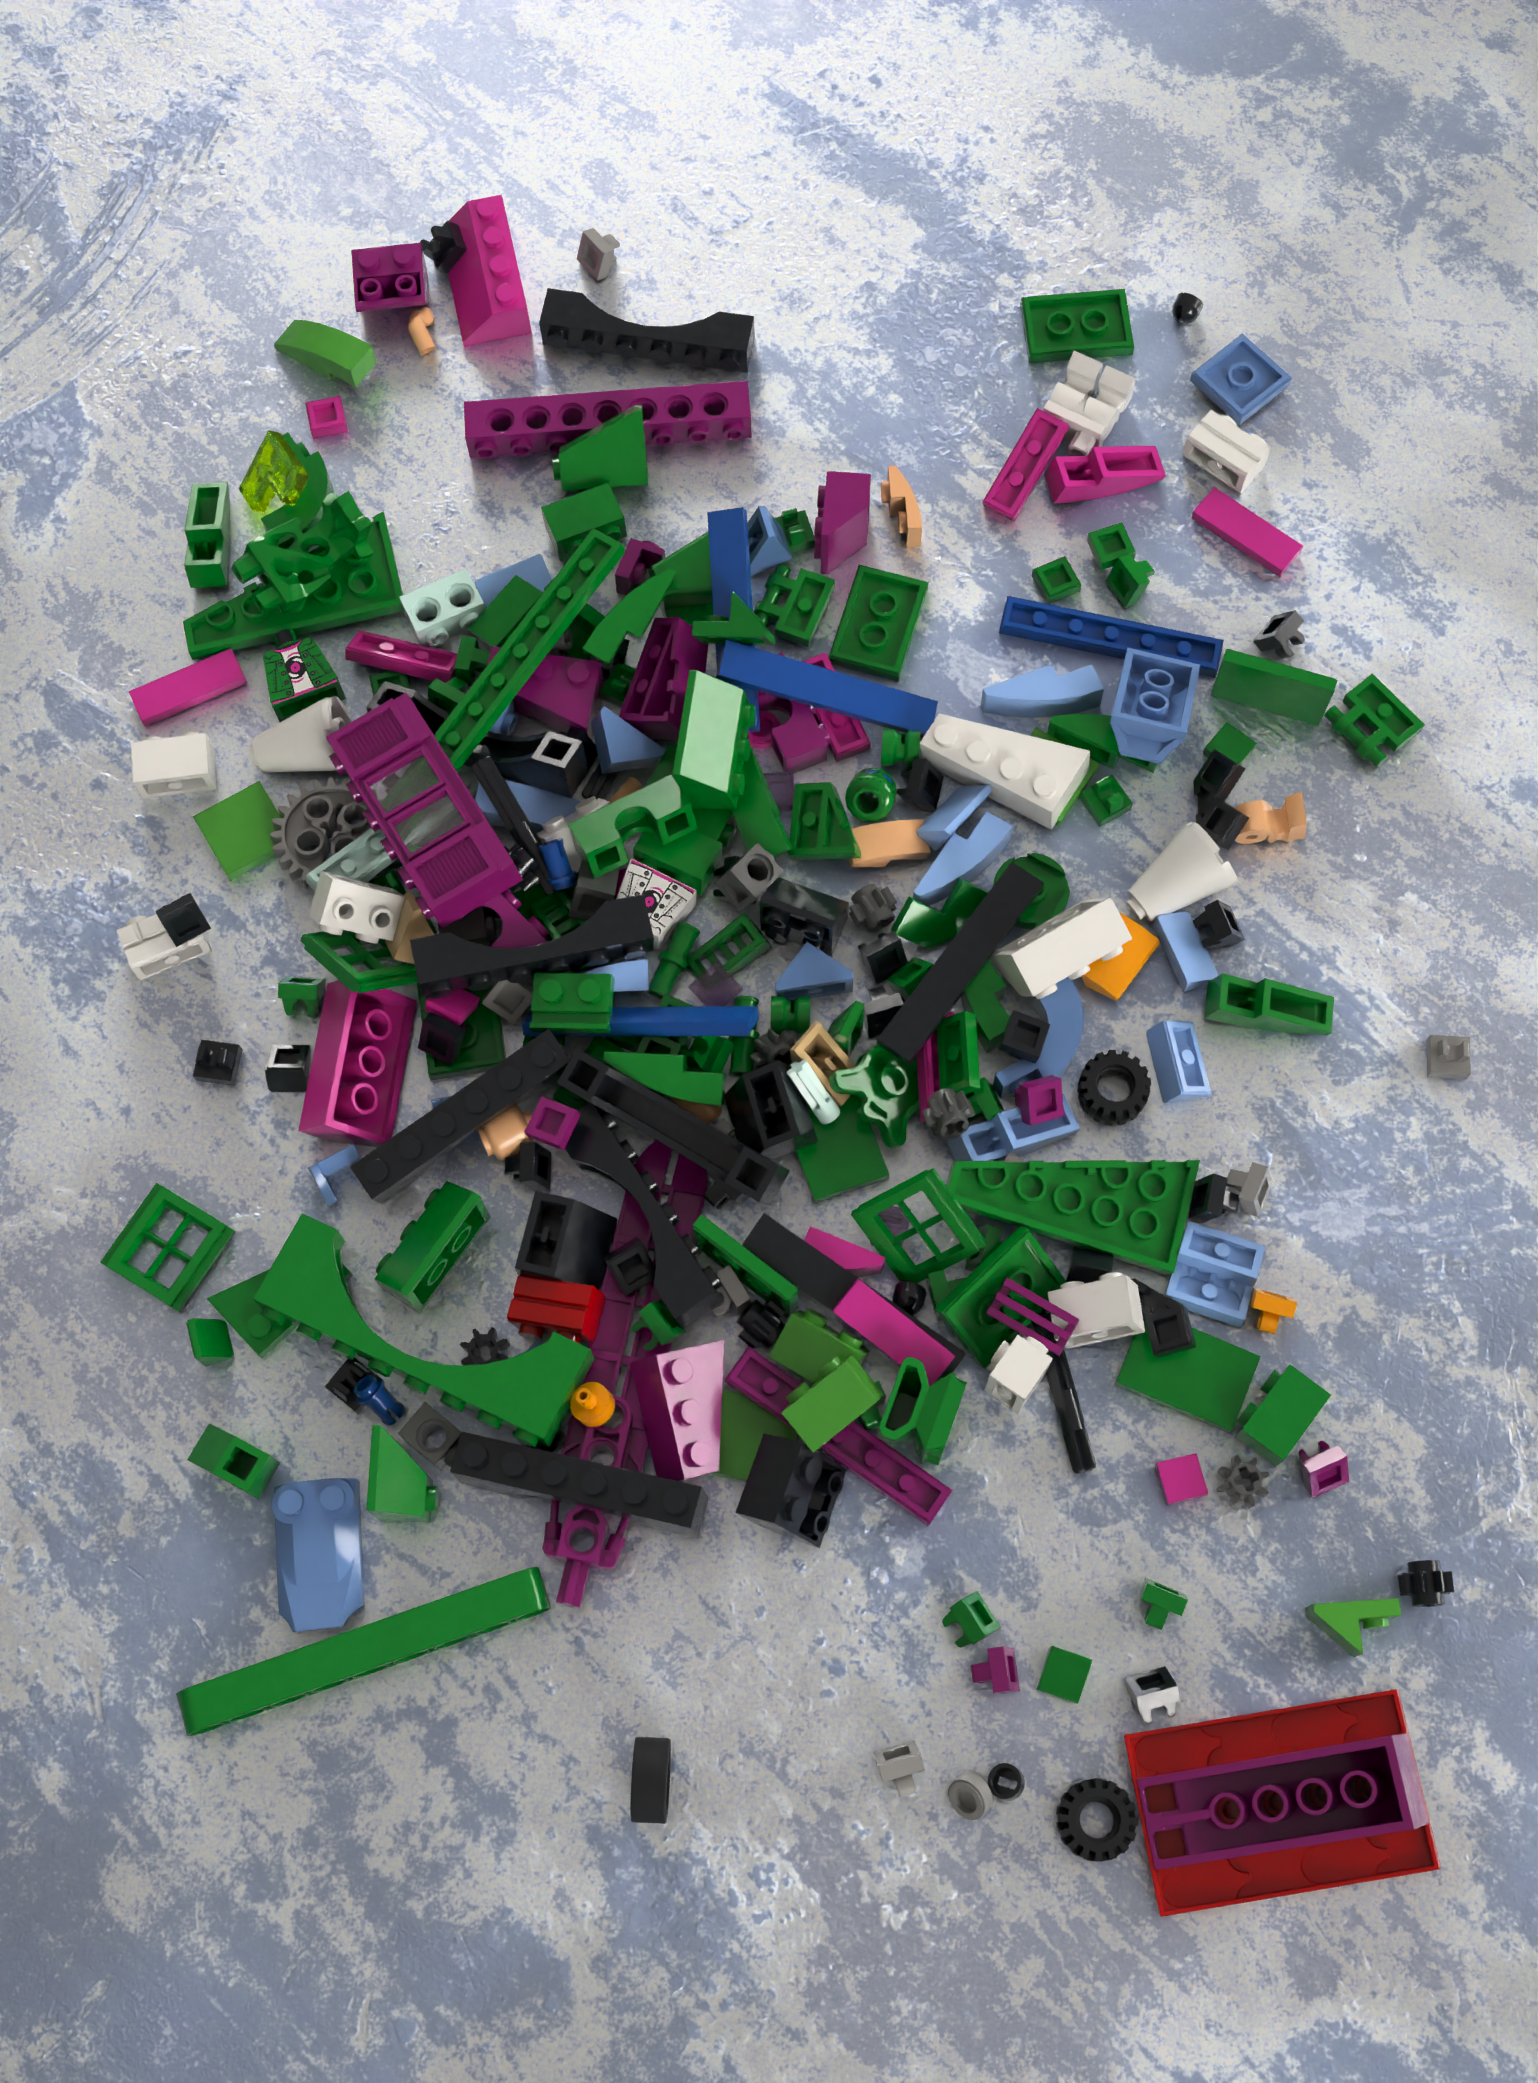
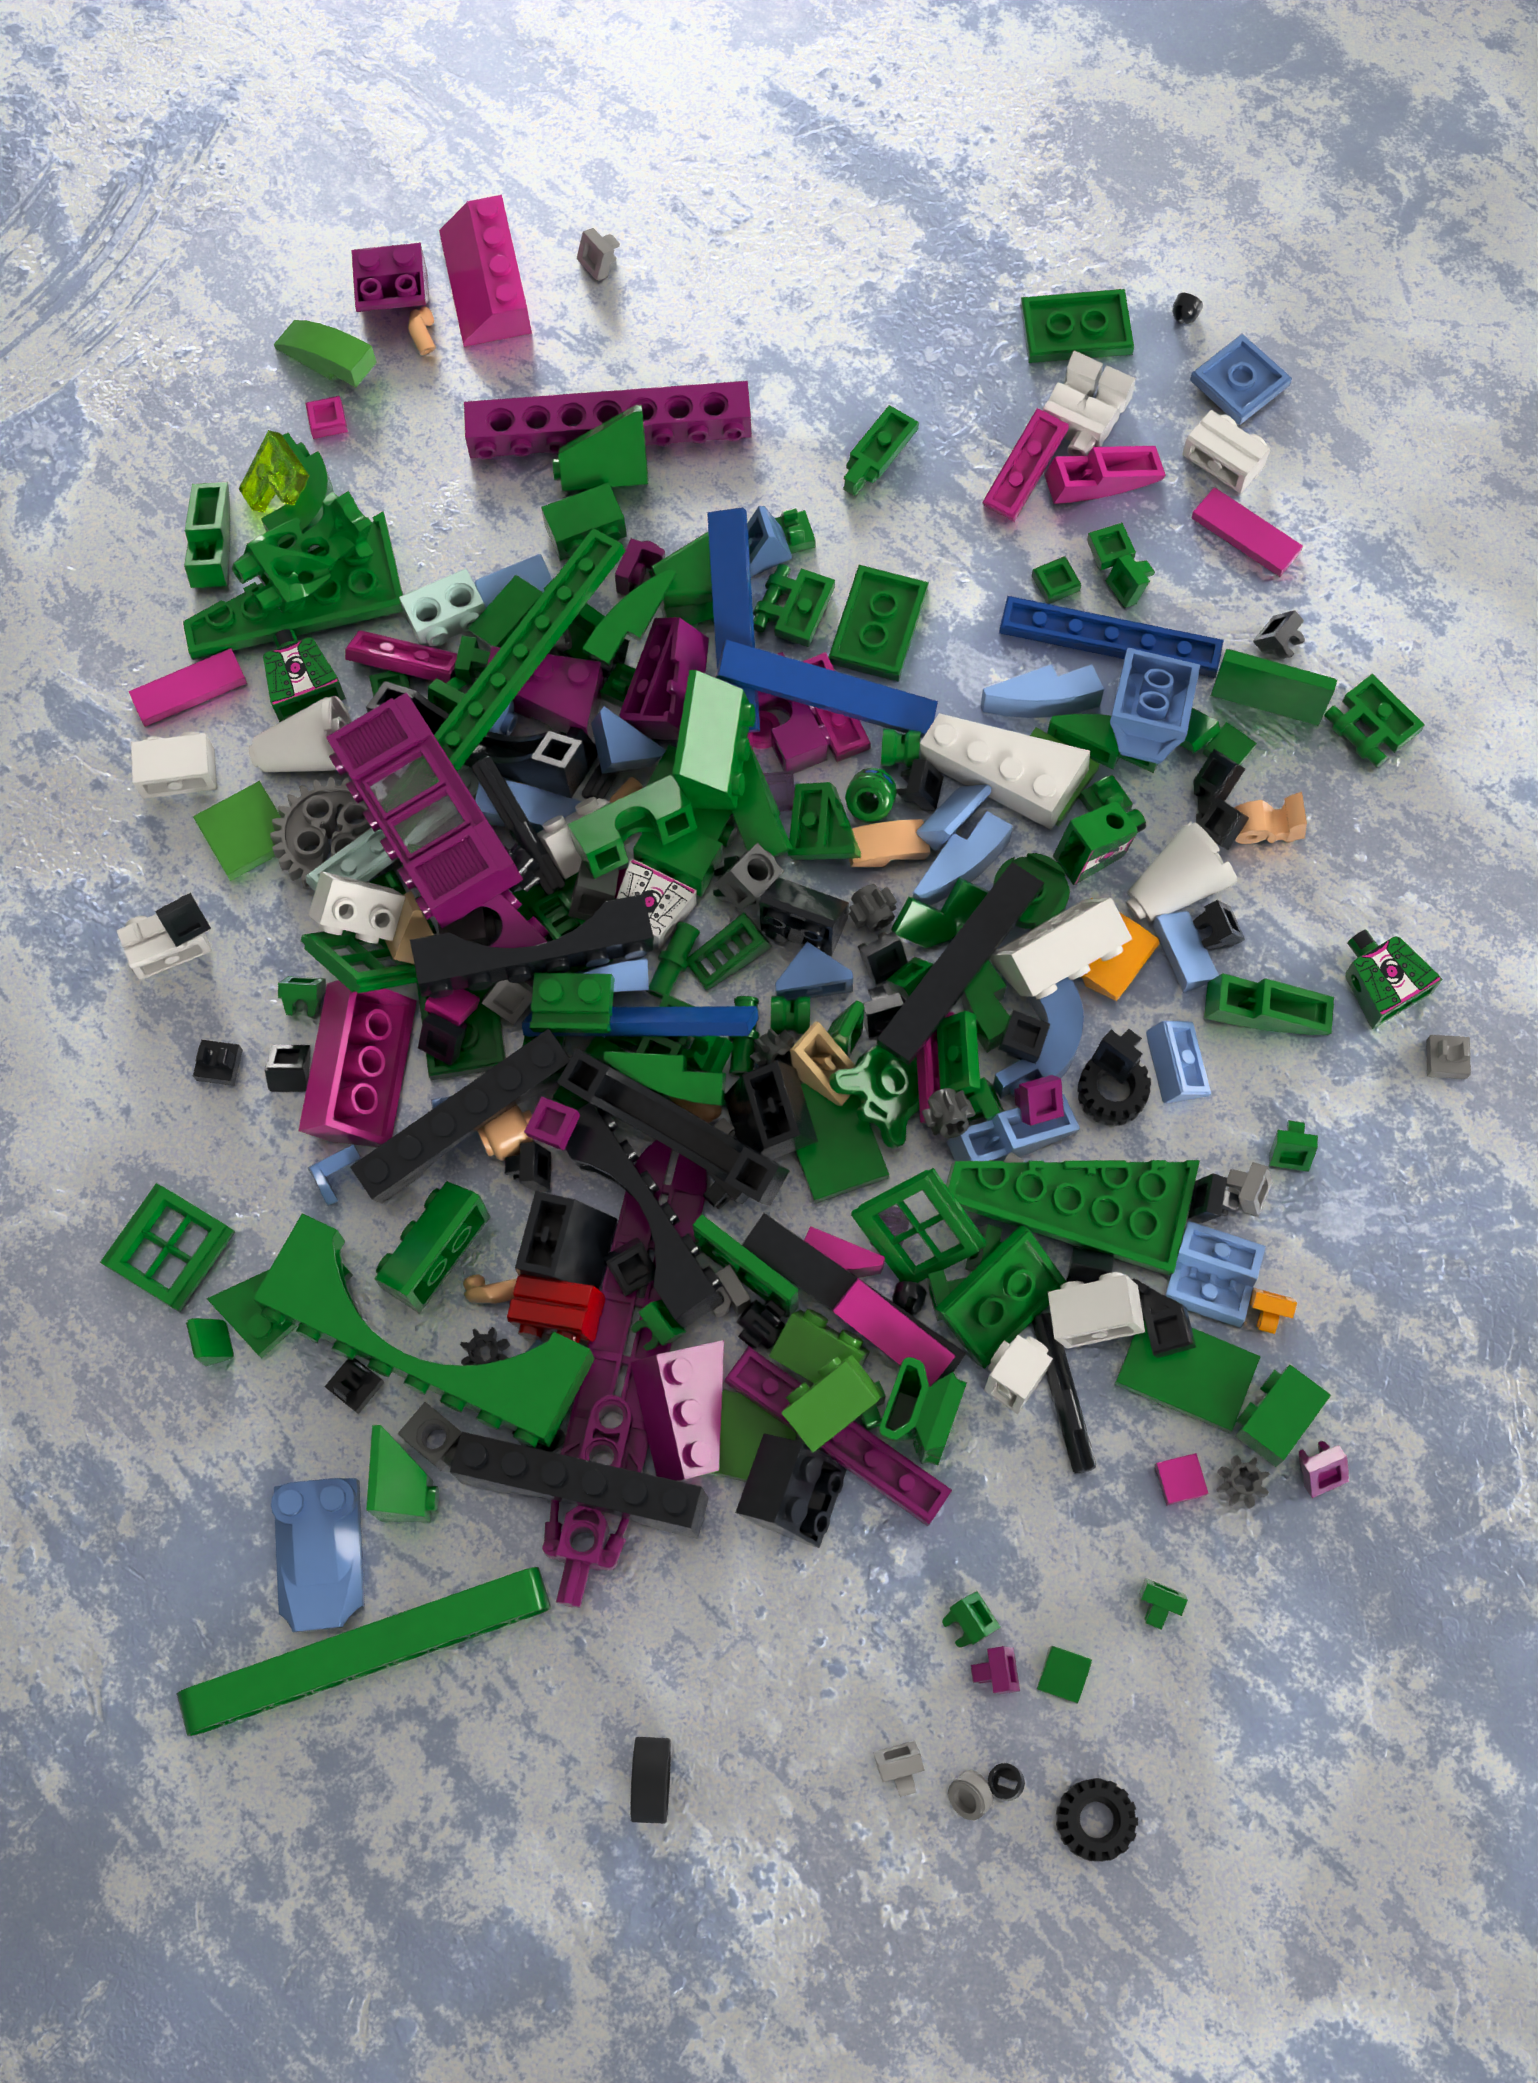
green slope [187,1424,280,1500] -> none
blue pin [354,1375,405,1426] -> none
black tile [420,220,467,274] -> none
black arch [539,288,755,373] -> none
blue pin [539,838,577,890] -> none
light orange tile [570,1382,615,1427] -> none
clear purple tile [688,960,743,1006] -> none
green slope [692,592,775,645] -> none
light aqua piece [786,1059,840,1124] -> none
magenta slope [814,471,871,574] -> none
light nougat slope [881,466,922,547] -> none
magenta tile [986,1278,1080,1356] -> none
piece [1124,1689,1441,1917] -> none
tile [1125,1666,1181,1723] -> none
bright green slope [1305,1598,1401,1657] -> none
black gear [1398,1560,1455,1607] -> none
none -> light nougat arm [463,1274,517,1304]
none -> green hinge [843,405,919,496]
none -> green torso [1053,802,1146,885]
none -> black tile [1091,1029,1143,1084]
none -> green tile [1180,708,1221,753]
none -> green tile [1269,1120,1318,1172]
none -> green torso [1345,929,1443,1029]

